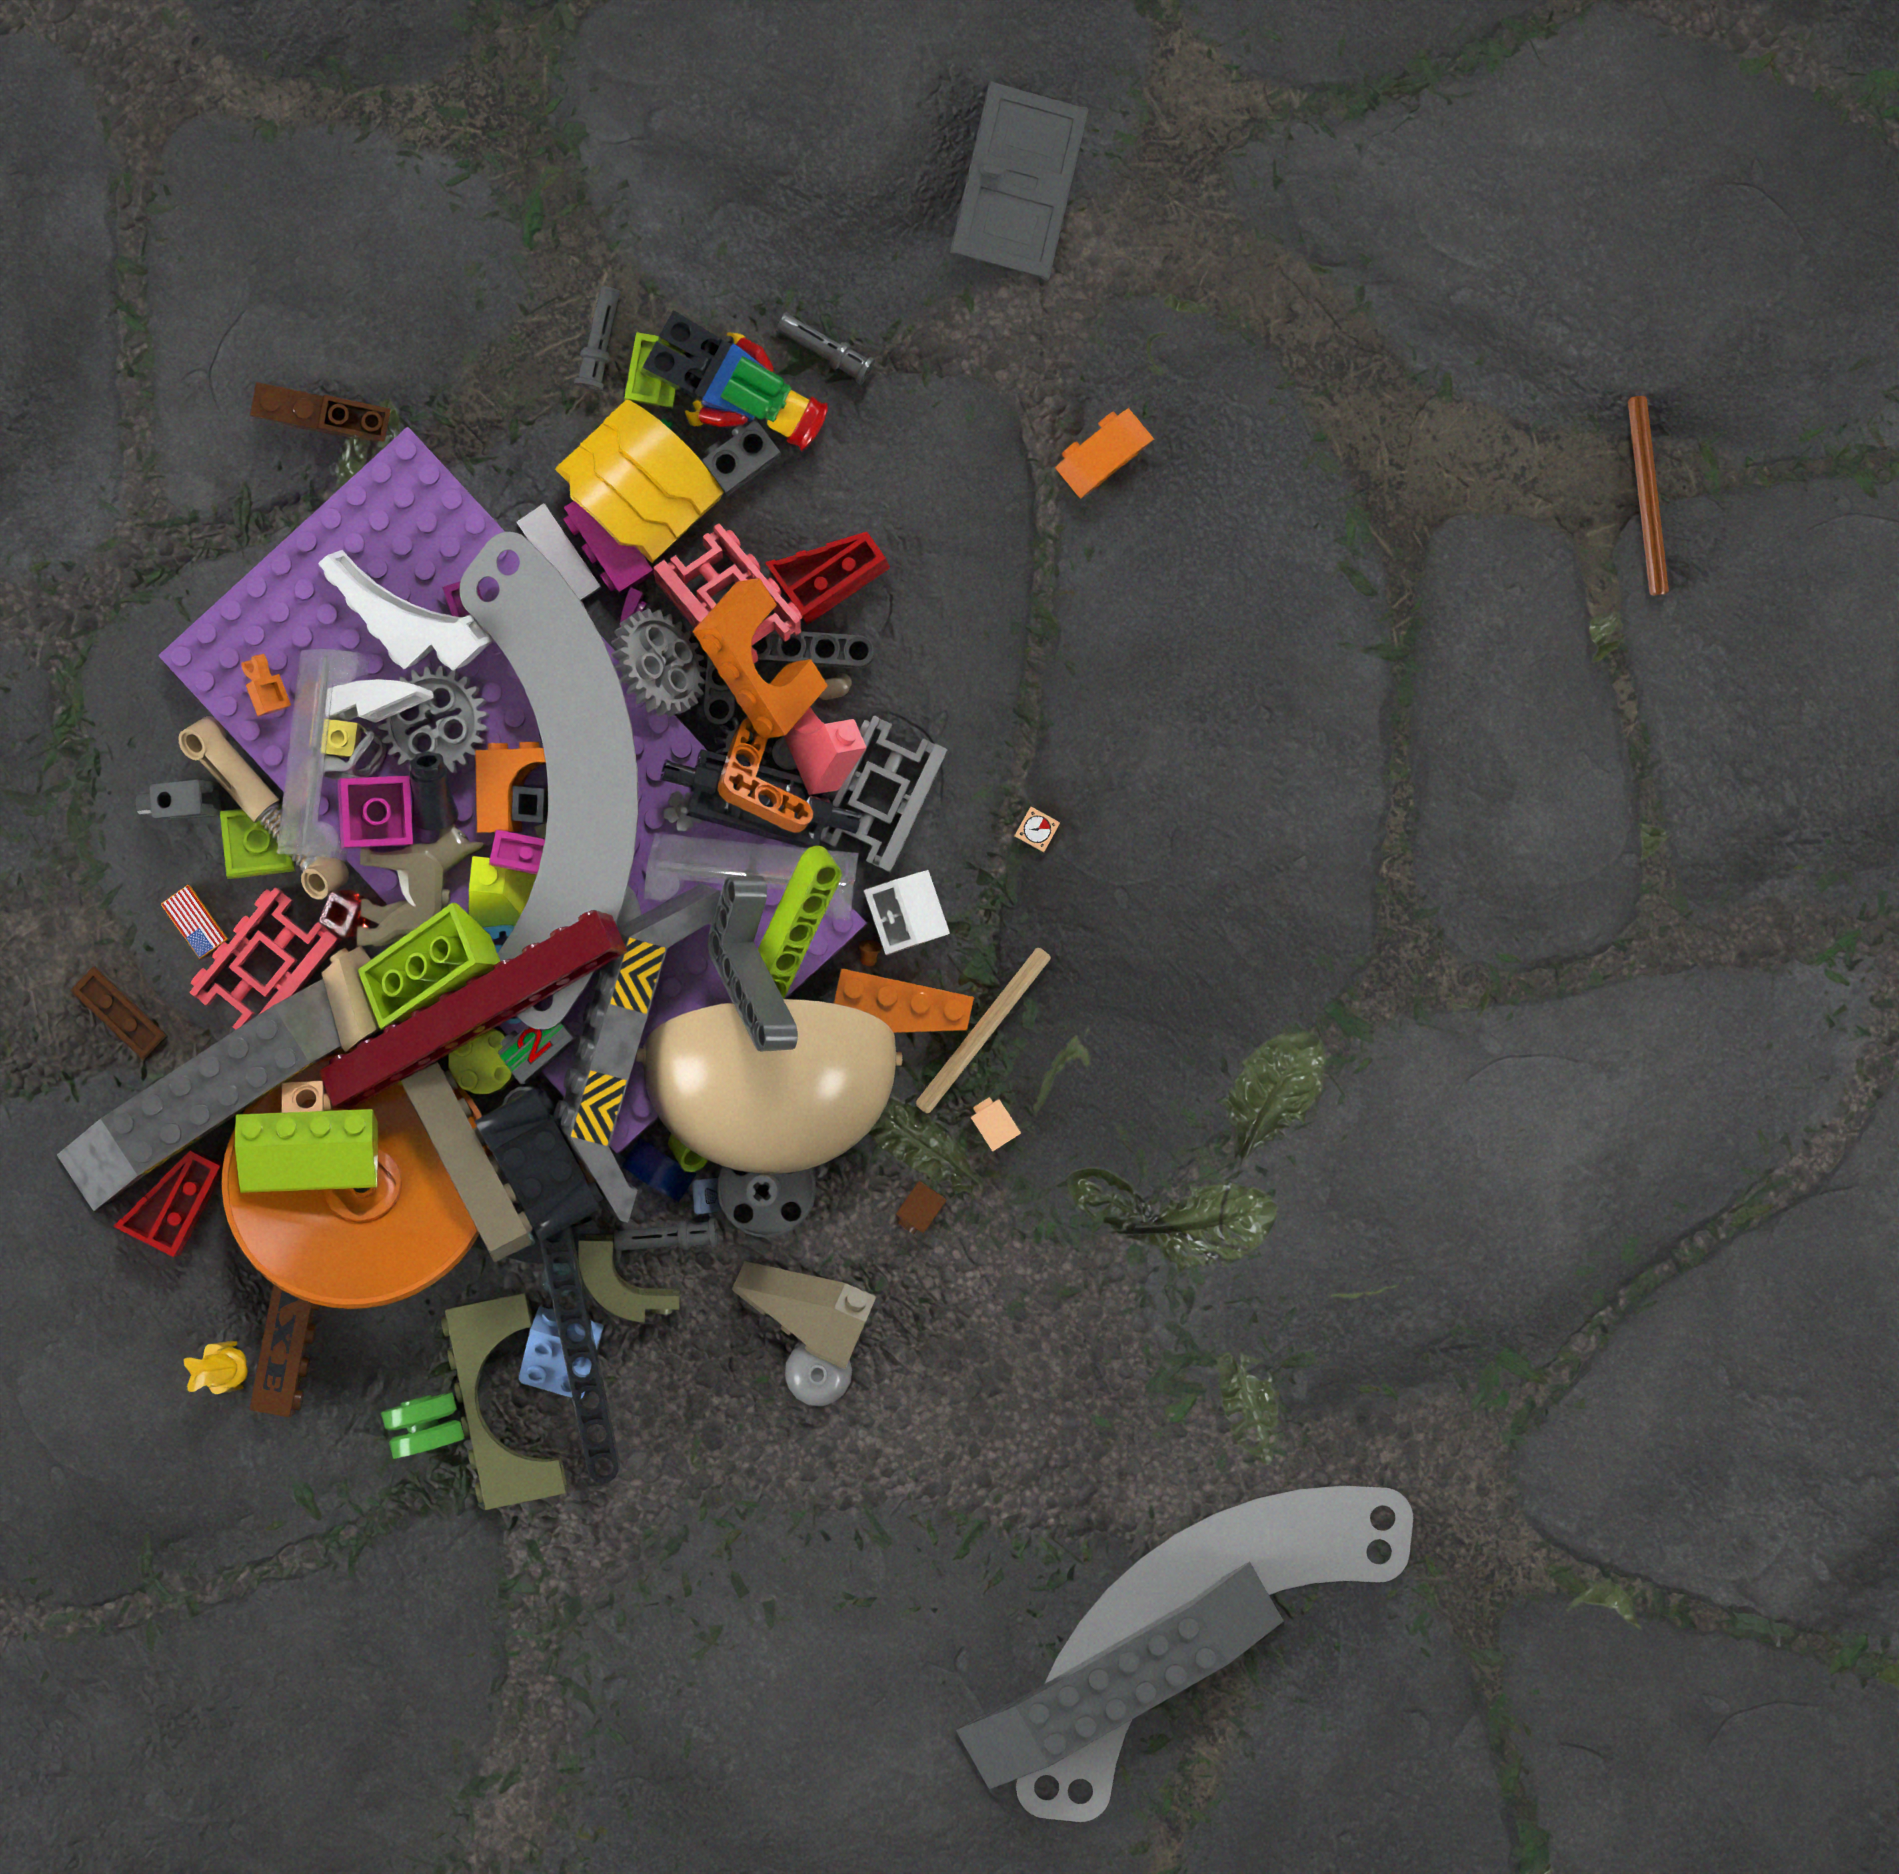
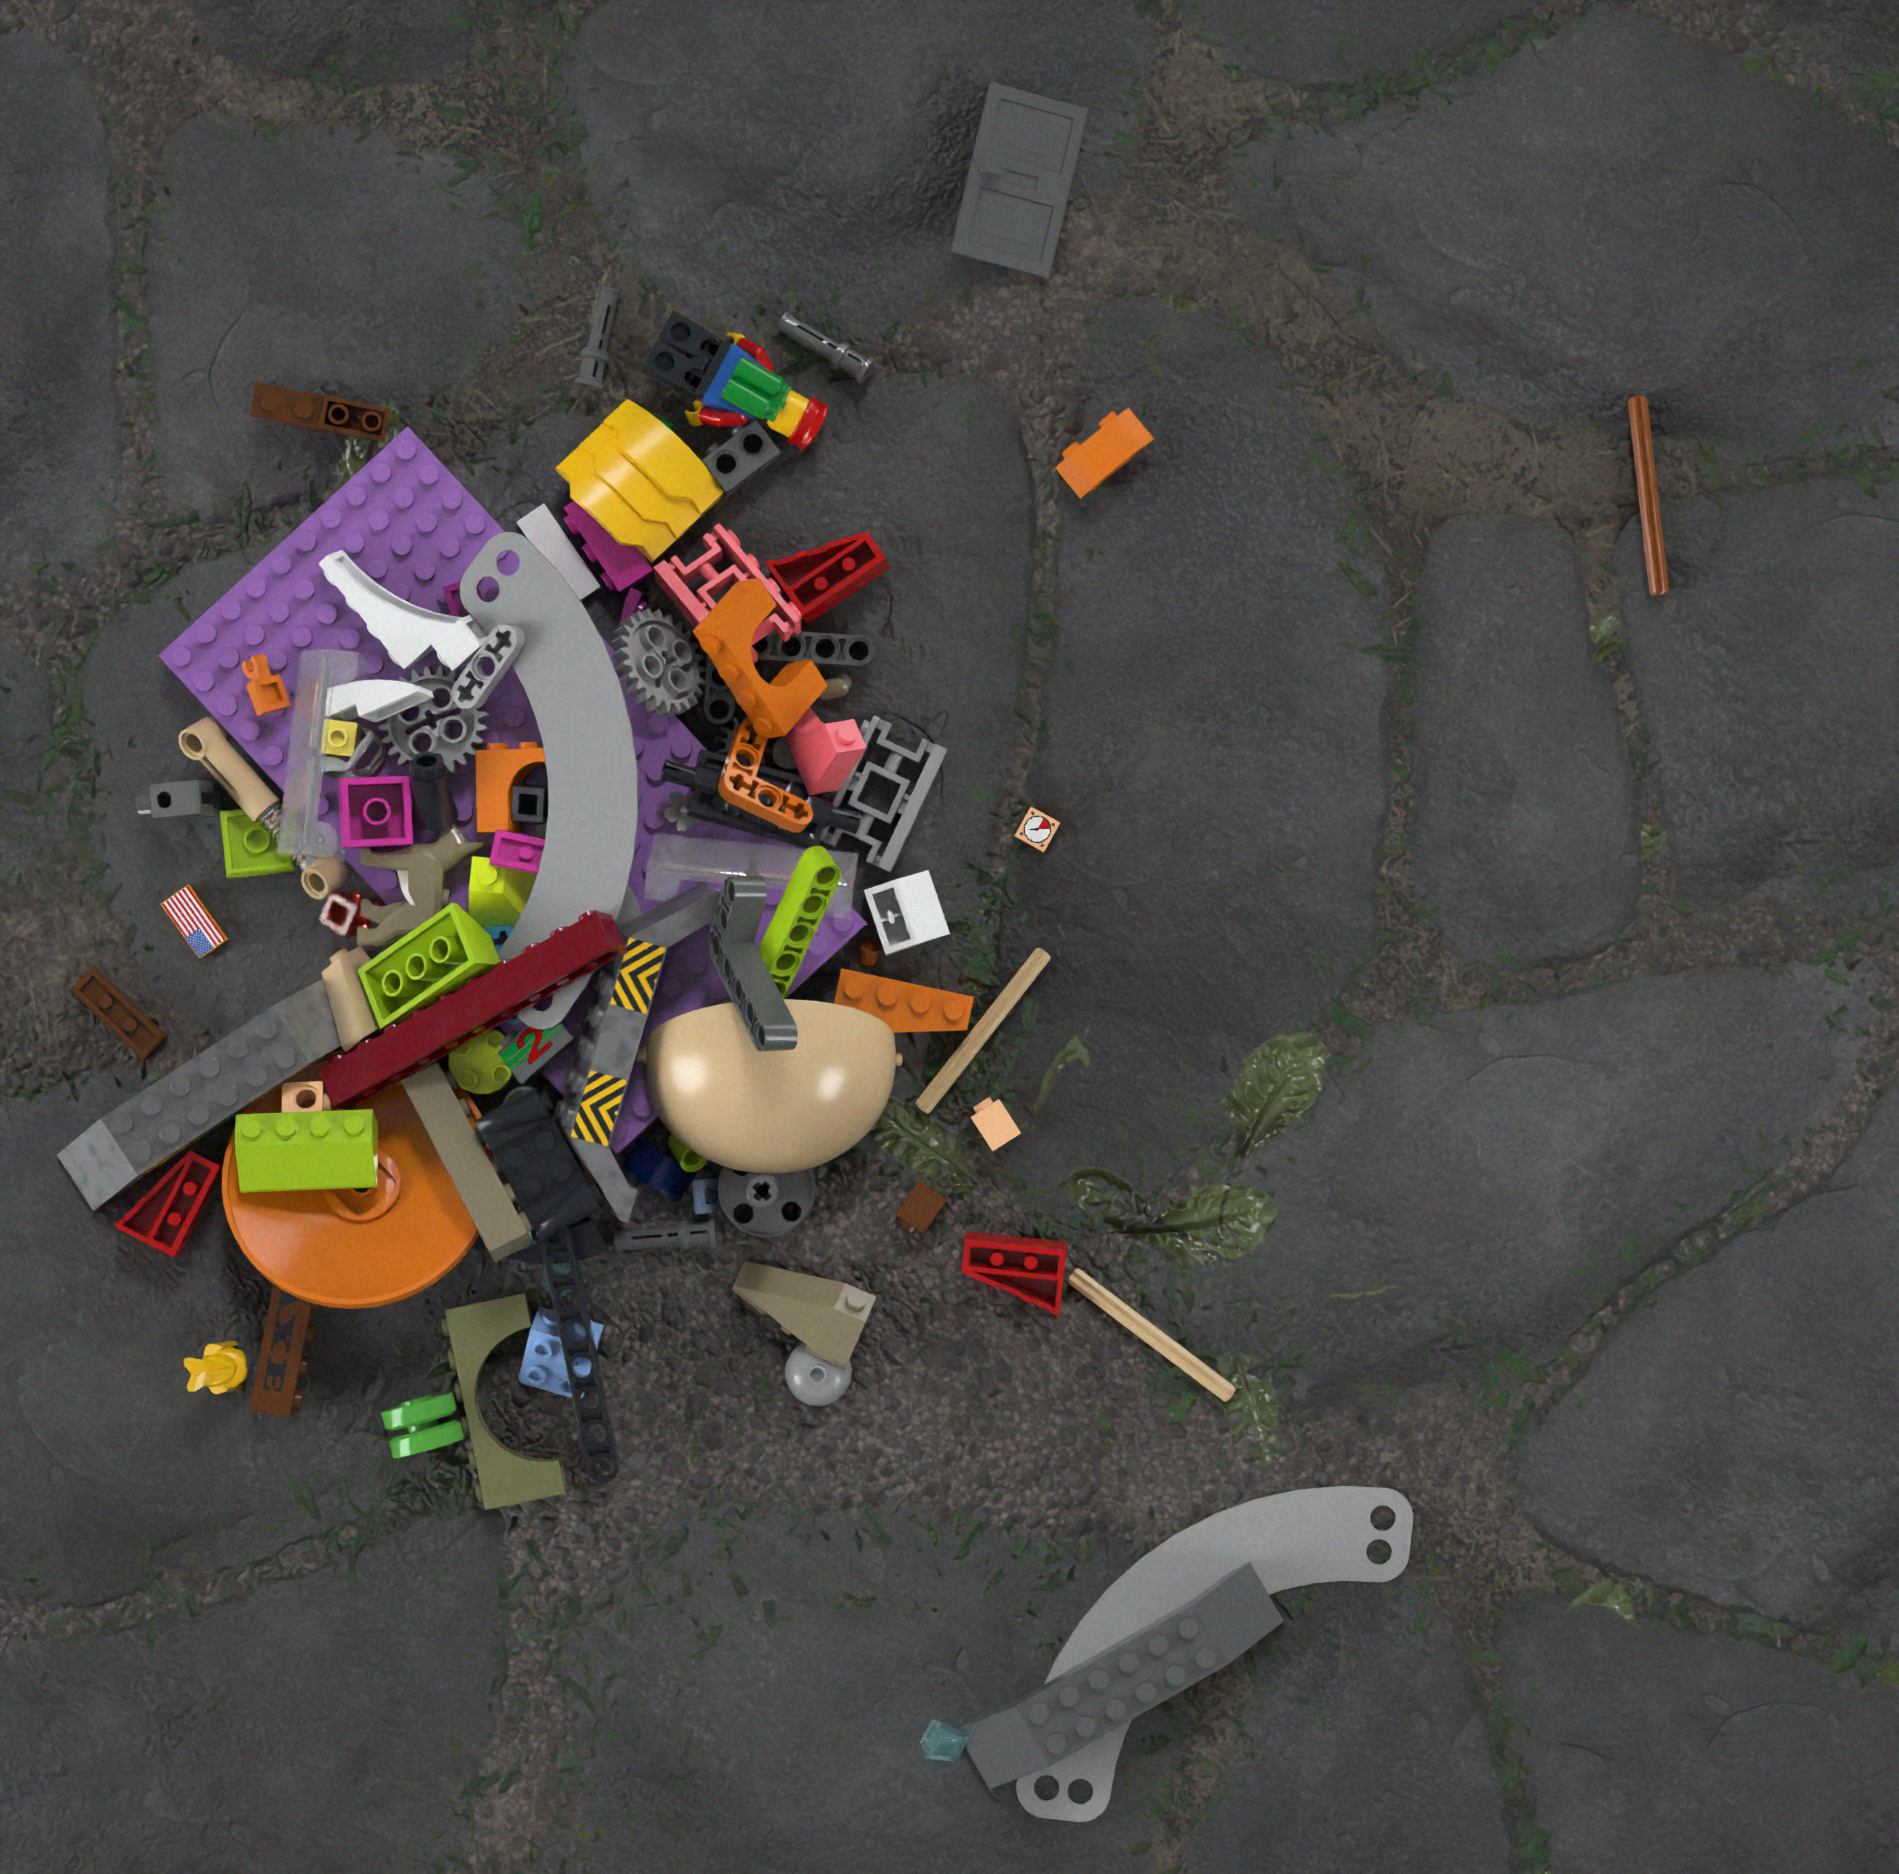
coral fence [189,888,342,1030] -> none
olive arch [578,1234,680,1322] -> none
lime plate [624,332,683,409] -> none
none -> light grey beam [452,624,525,709]
none -> clear light blue slope [921,1719,969,1761]
none -> red wedge [961,1231,1067,1316]
none -> tan axle [1067,1268,1236,1402]

